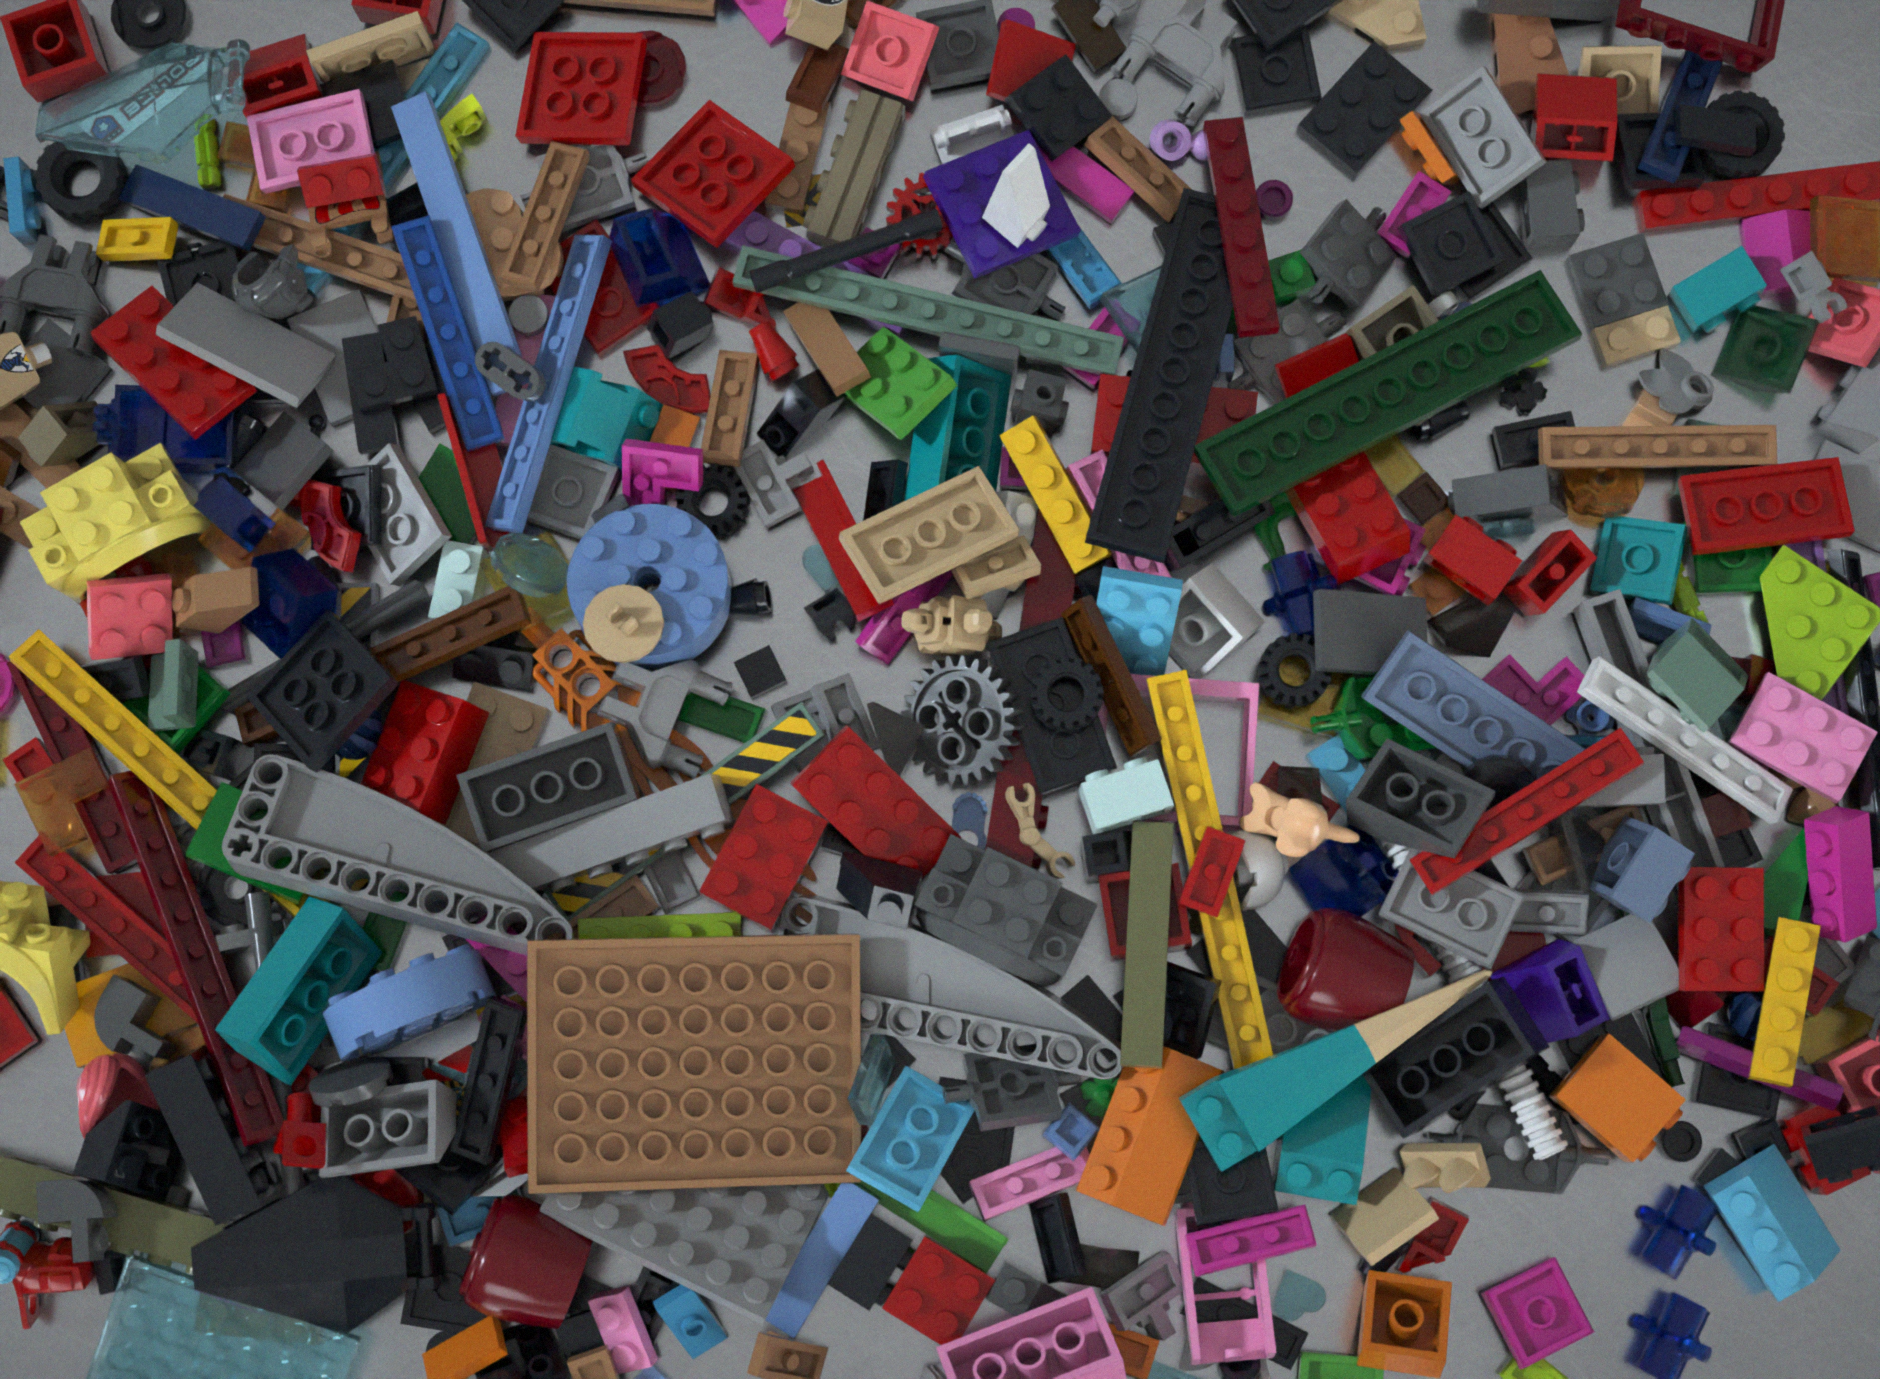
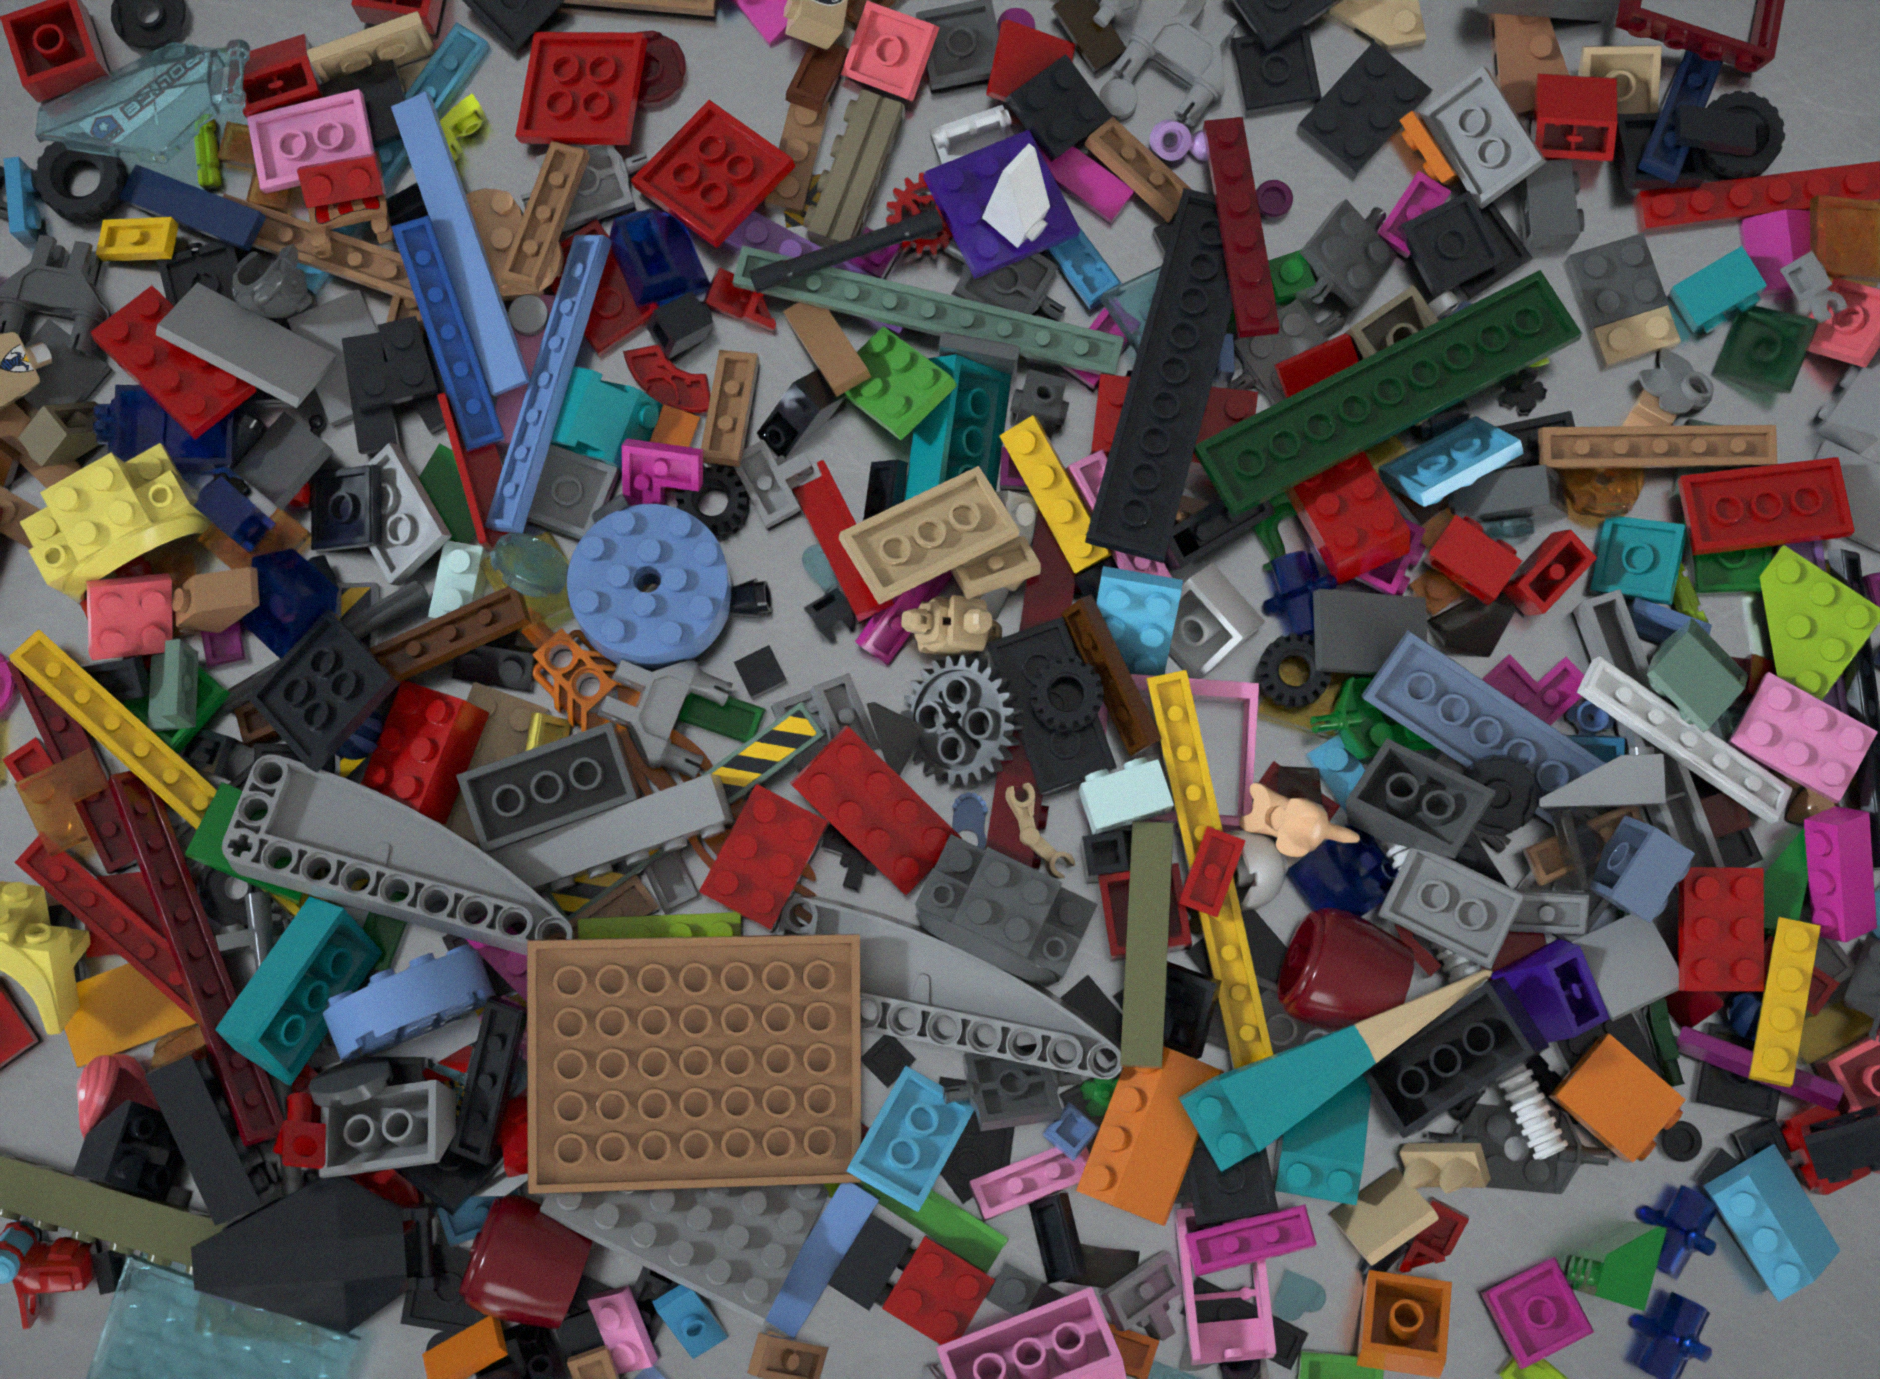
dark grey brick [36,1179,118,1263] -> none
dark grey brick [94,974,178,1062] -> none
red tile [300,479,362,573] -> none
dark grey beam [475,342,546,402] -> none
tan piece [583,584,664,663] -> none
red cone [748,320,799,381] -> none
black slope [836,851,923,930] -> none
clear light blue tile [847,1034,895,1125] -> none
red plate [1409,728,1644,896] -> none
none -> light yellow tile [525,713,571,751]
none -> medium azure plate [1378,416,1524,507]
none -> green slope [1567,1222,1667,1311]

